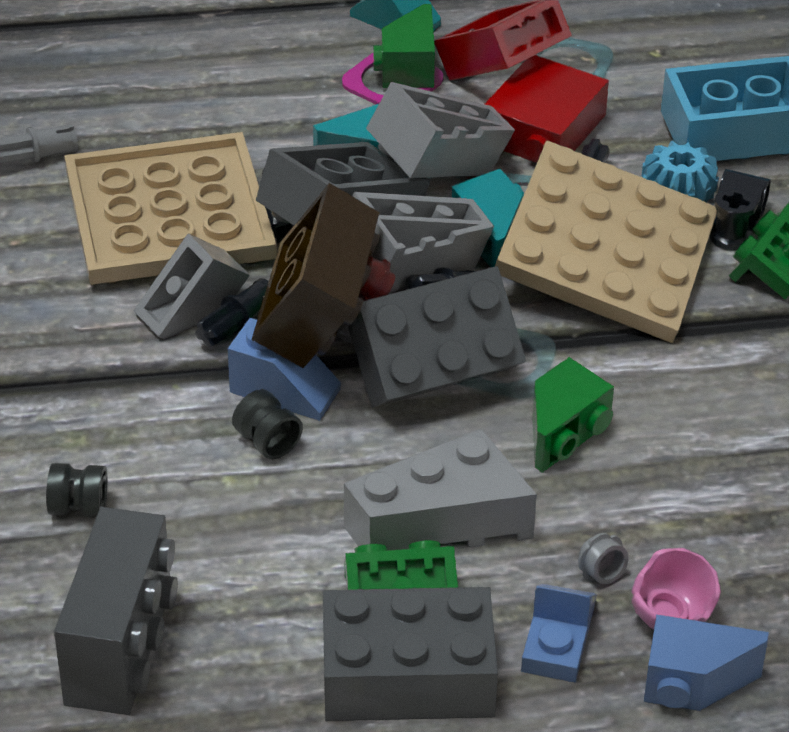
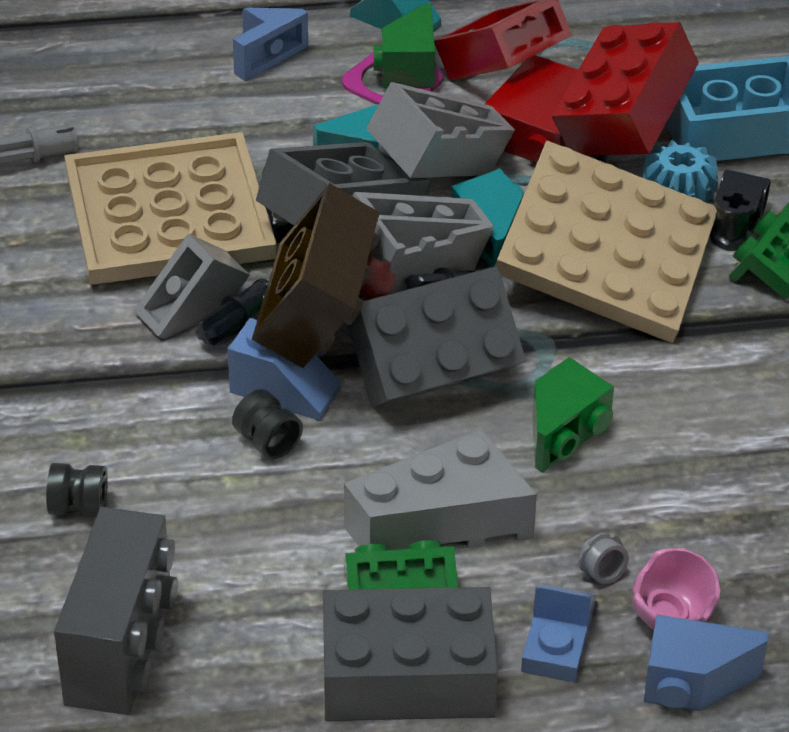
none -> medium blue slope [233,7,308,81]
none -> red brick [551,22,699,156]

